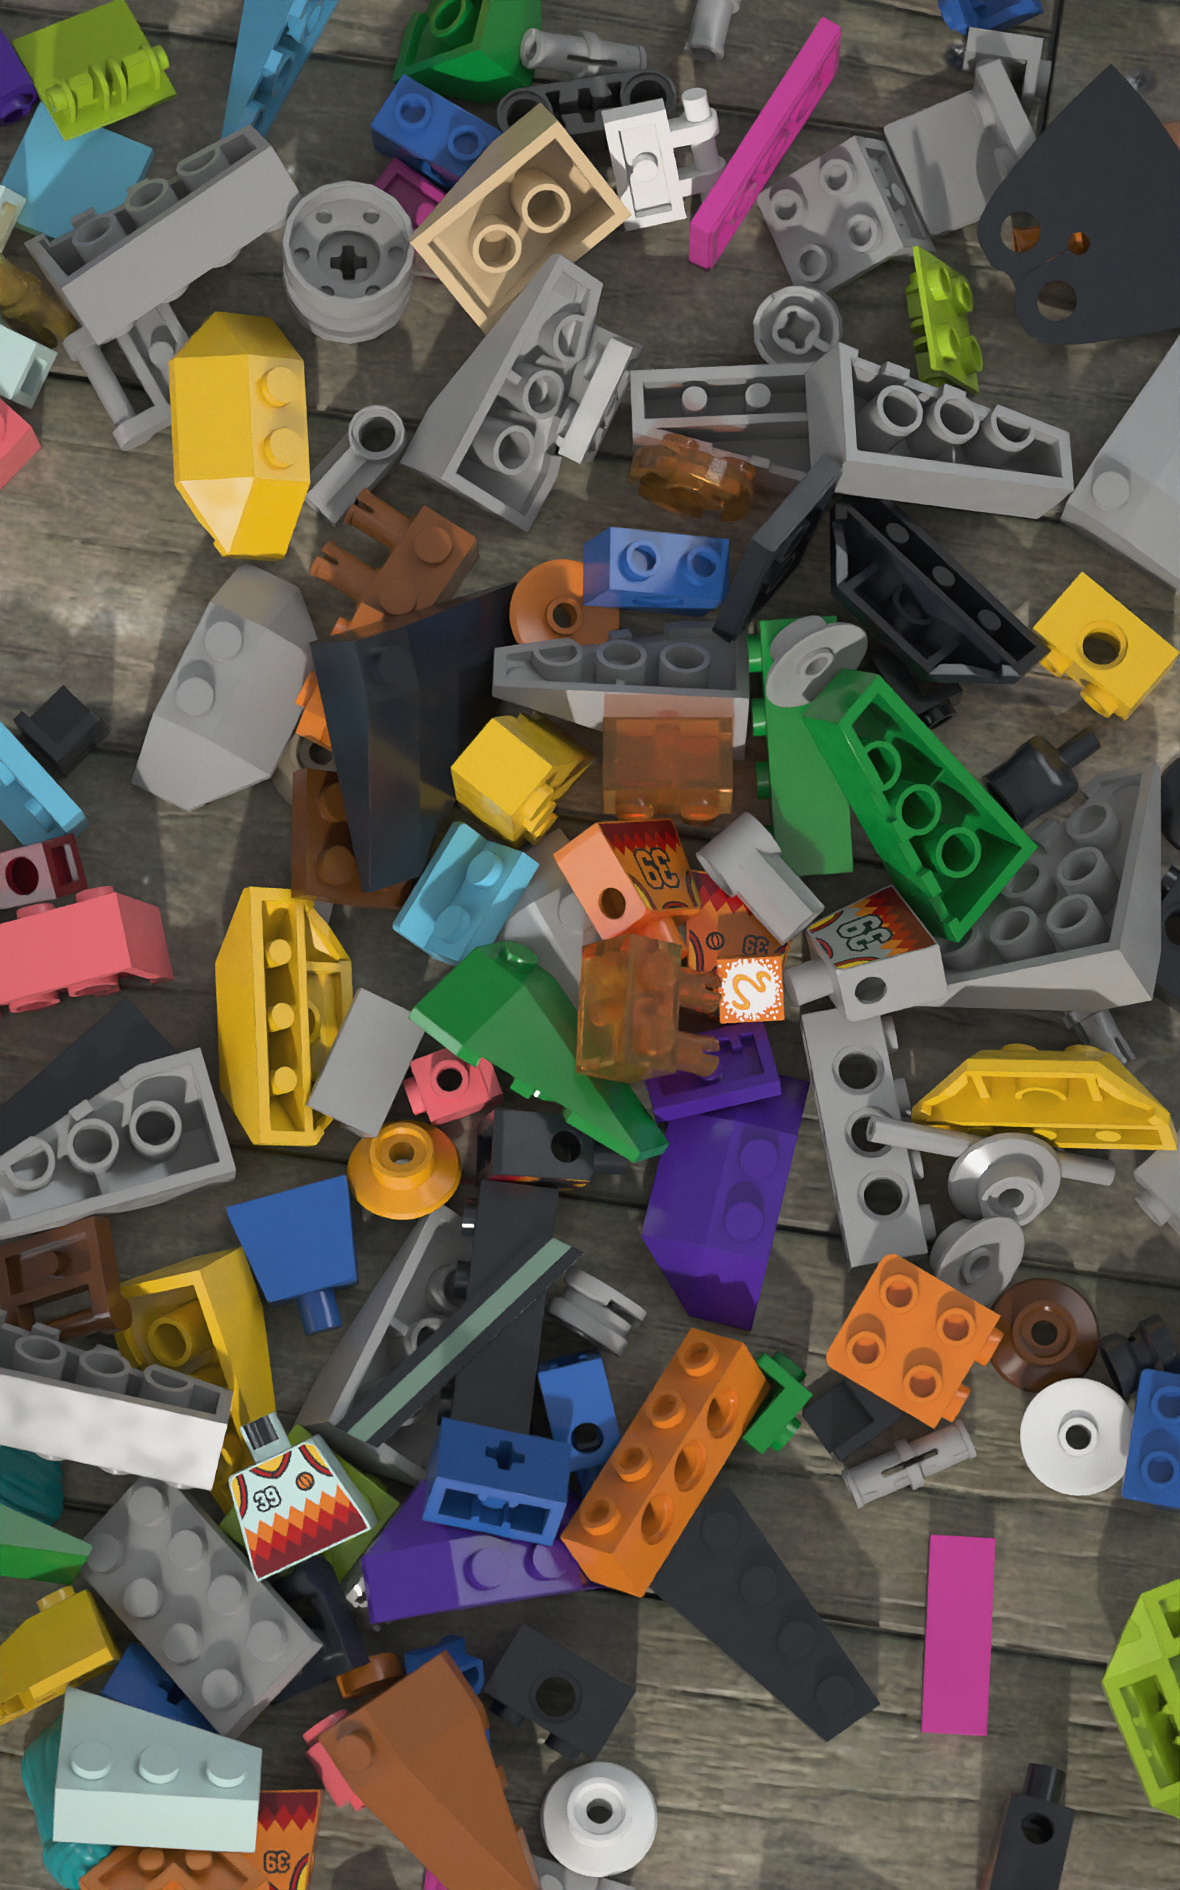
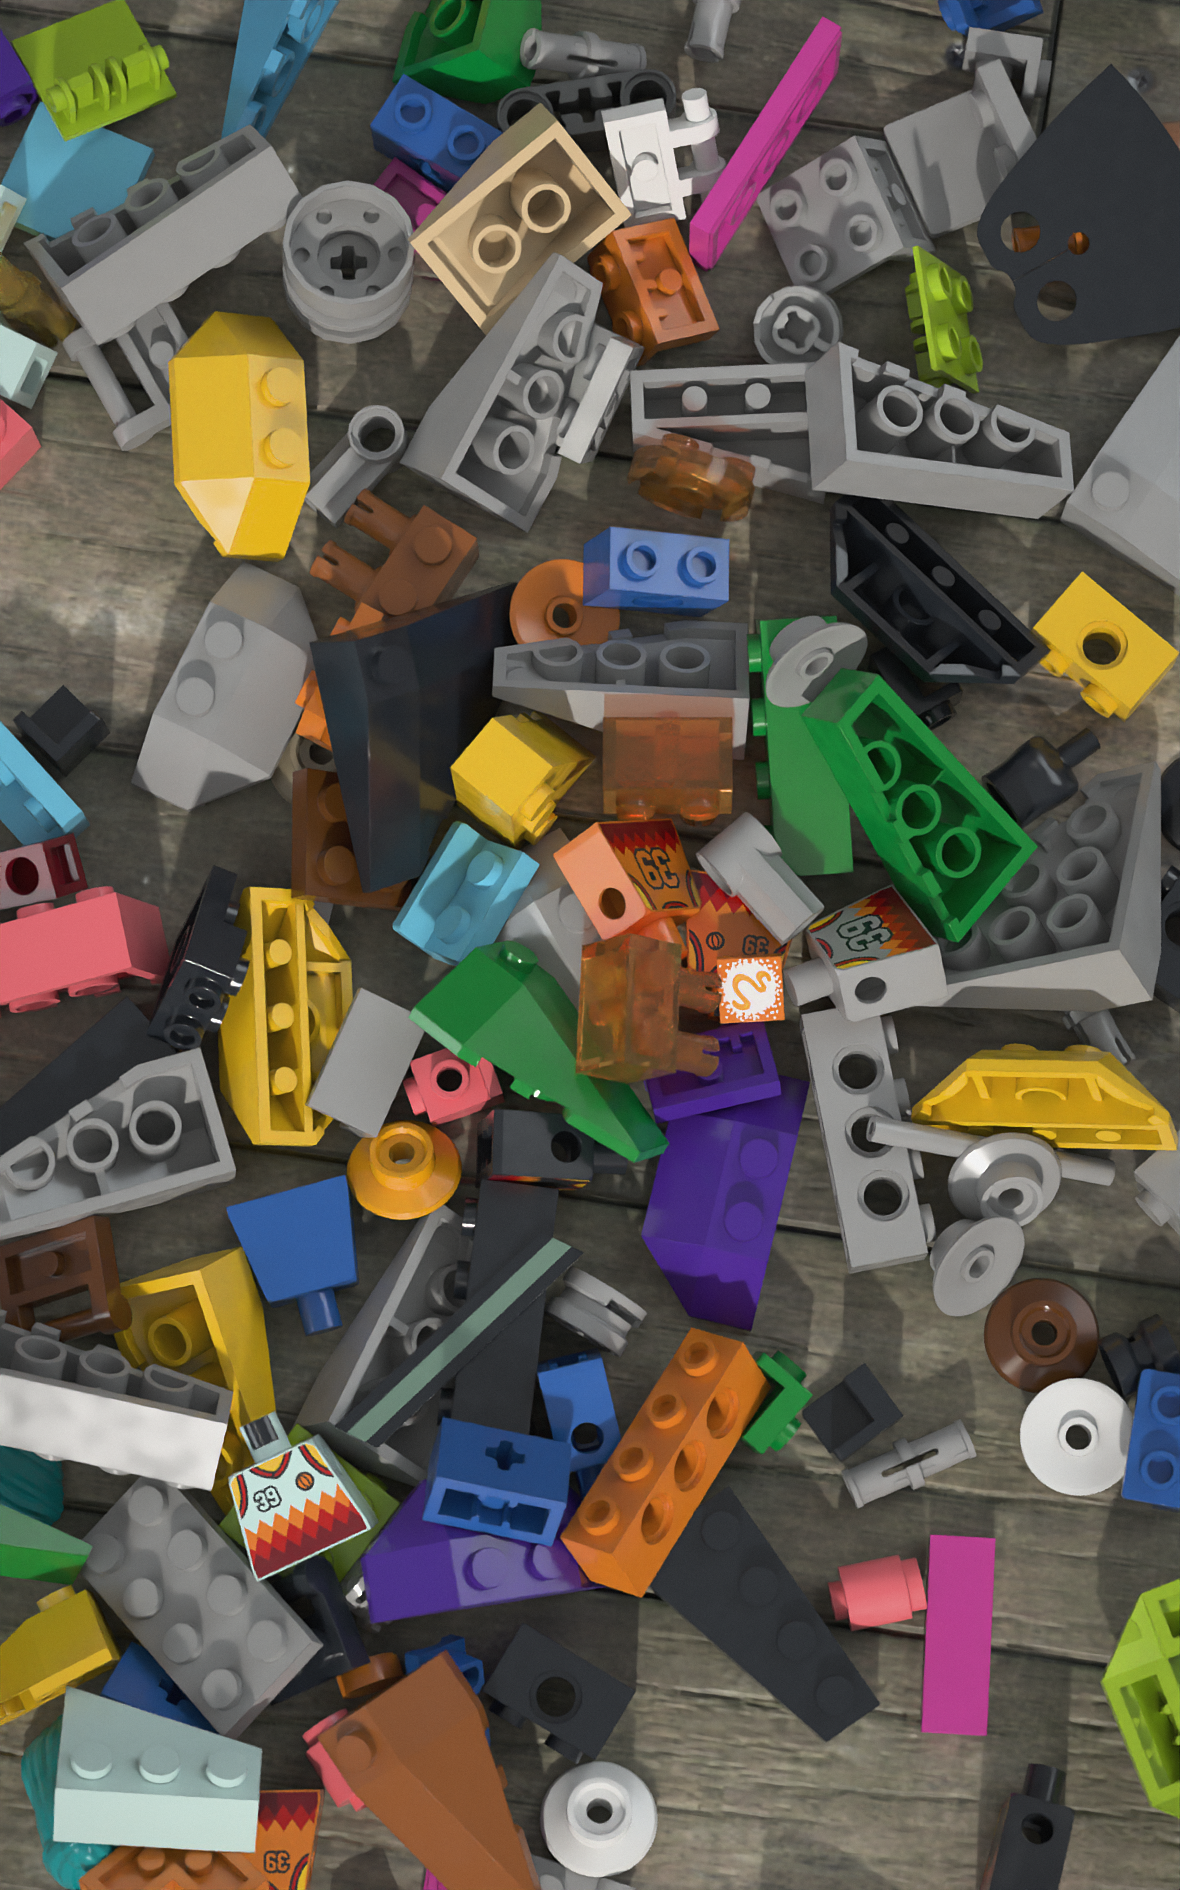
black tile [712,454,843,644] -> none
orange bracket [826,1254,1005,1429] -> none
none -> black plate [146,865,250,1050]
none -> orange bracket [587,218,720,366]
none -> coral brick [827,1554,927,1632]

